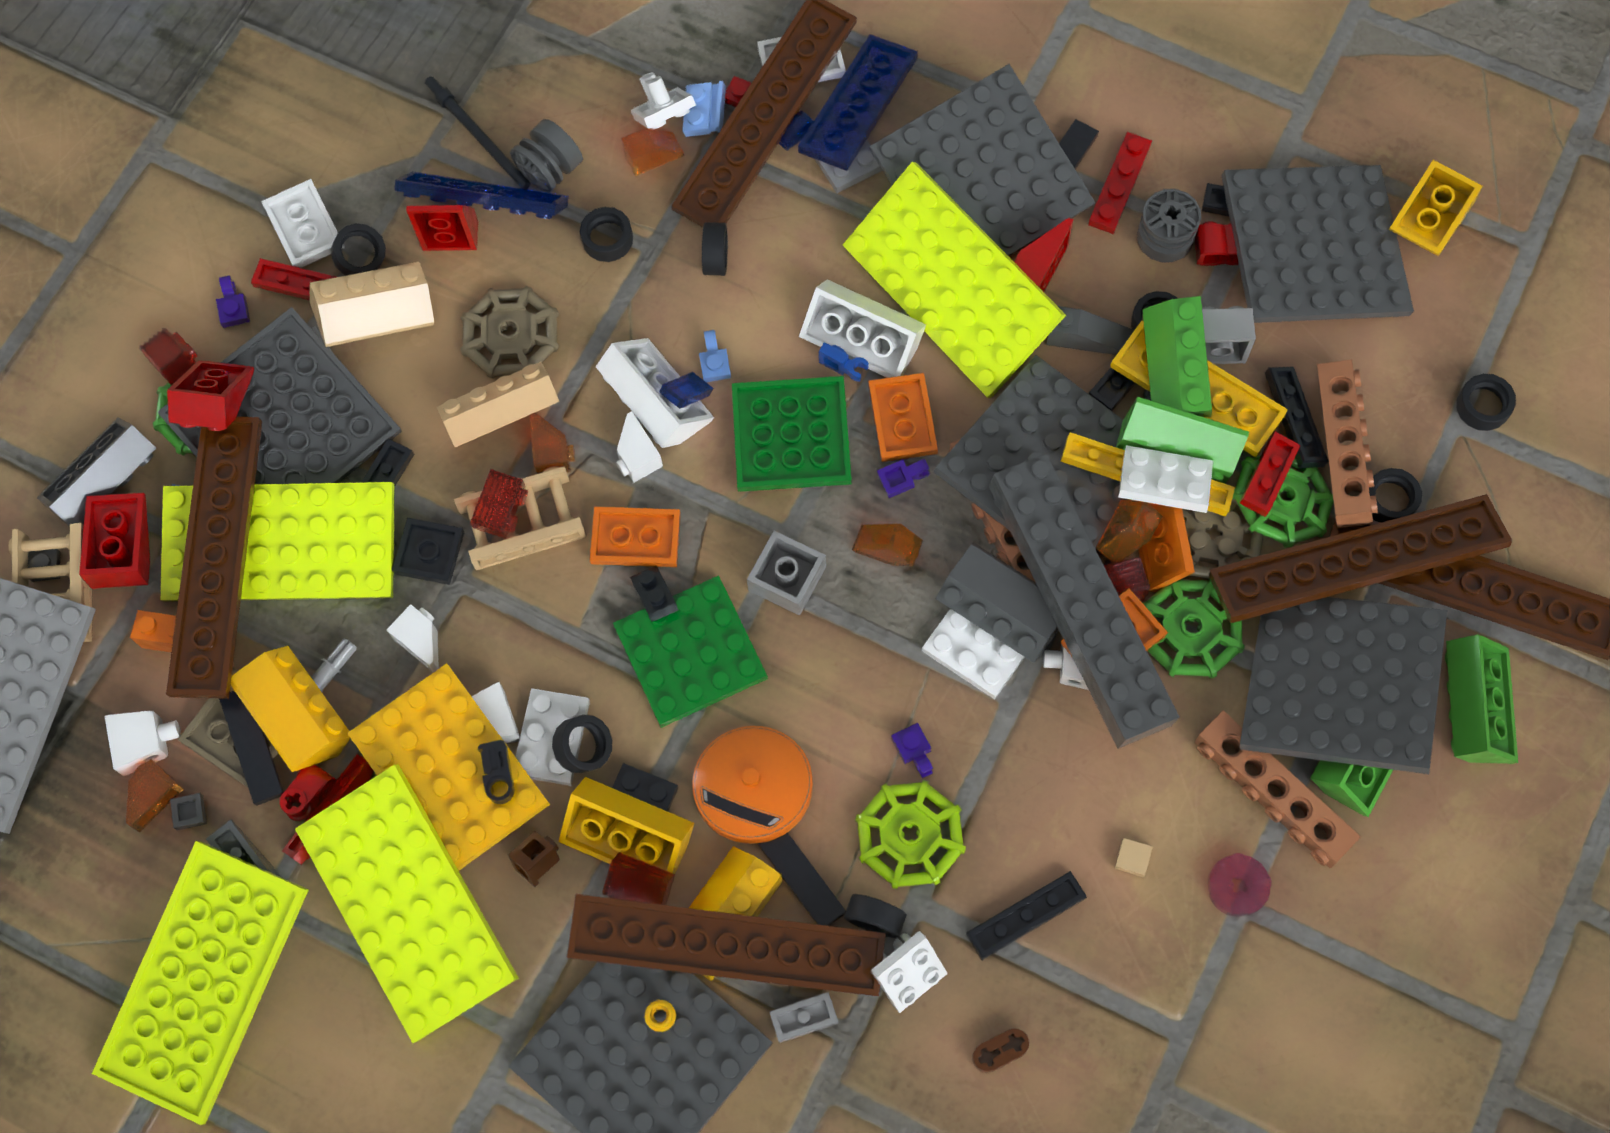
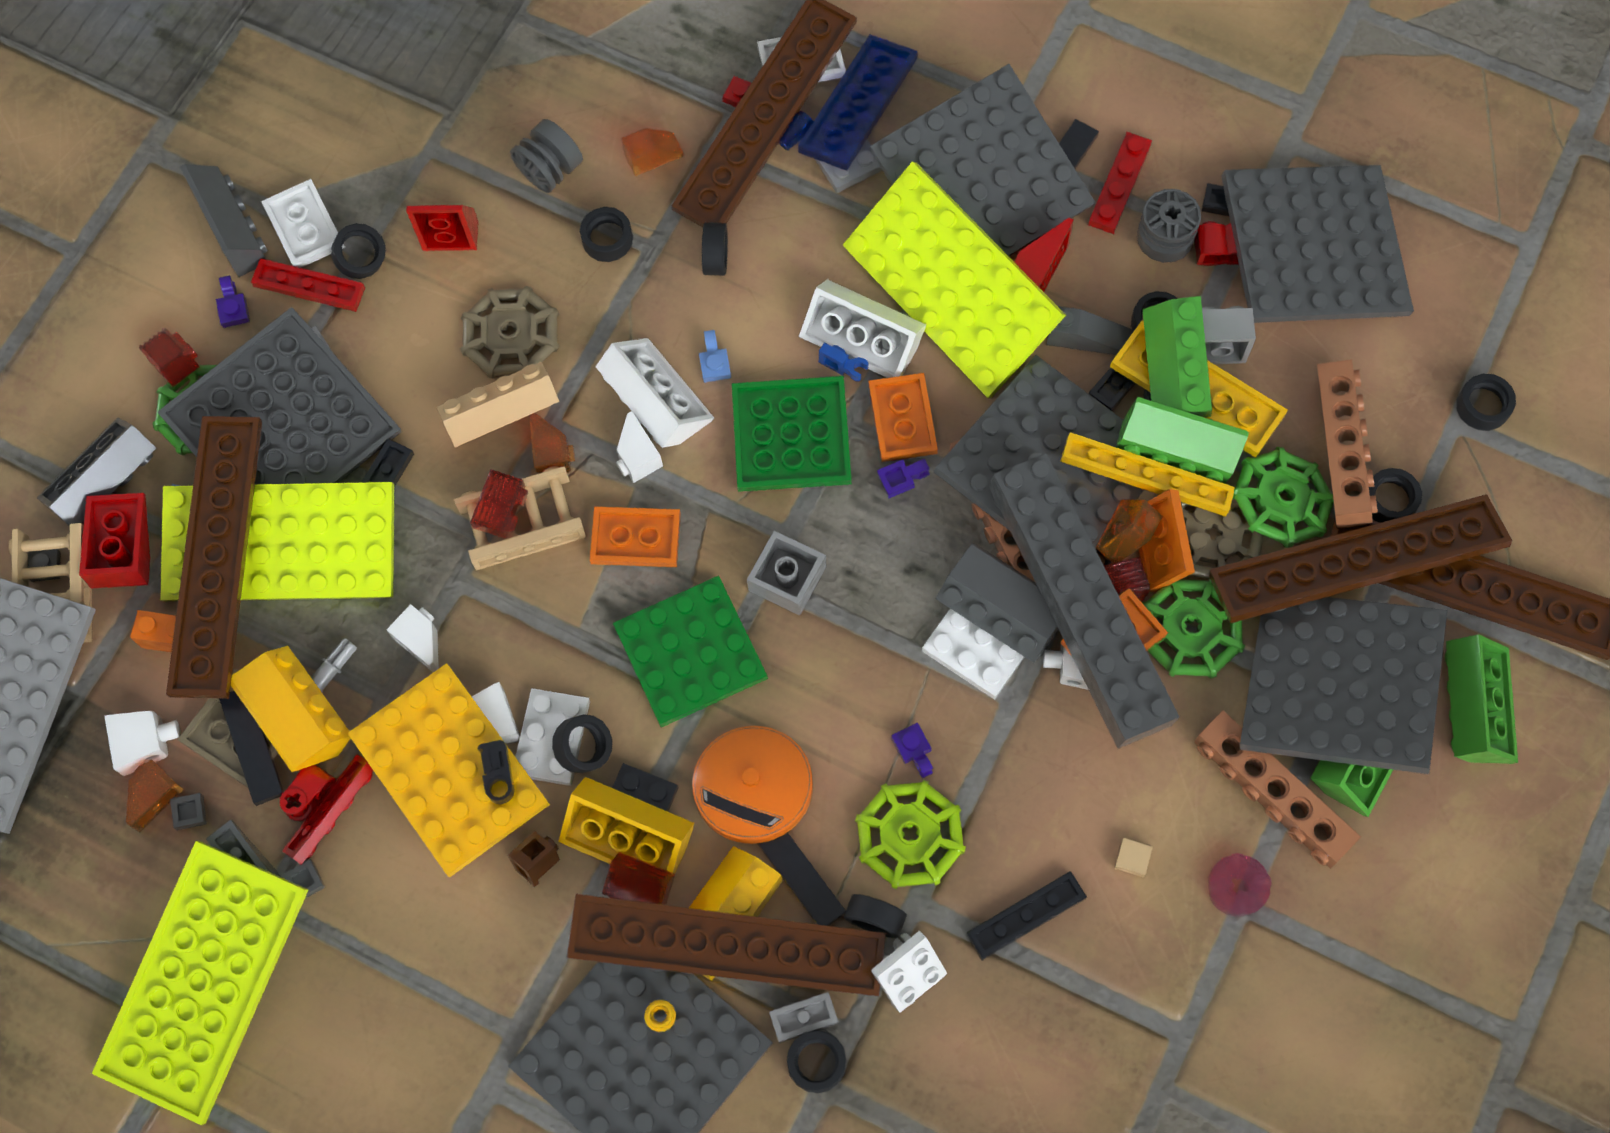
red slope [167,360,254,431] -> none
neon yellow plate [295,764,519,1043] -> none
slope [310,262,434,347] -> none
black plate [392,518,464,585] -> none
clear blue plate [394,171,569,219] -> none
black bar [425,76,531,191] -> none
white plate [630,72,696,129] -> none
black plate [630,565,678,622] -> none
clear blue tile [659,372,714,409] -> none
light blue plate [682,81,726,137] -> none
clear orange slope [852,523,923,566] -> none
reddish brown beam [972,1029,1029,1073] -> none
white plate [1118,445,1213,513] -> none
red plate [1239,431,1300,517] -> none
black tile [1265,367,1329,468] -> none
yellow slope [1389,160,1483,256] -> none
none -> dark grey slope [180,164,268,277]
none -> dark grey plate [283,859,326,899]
none -> black tyre [787,1030,847,1093]

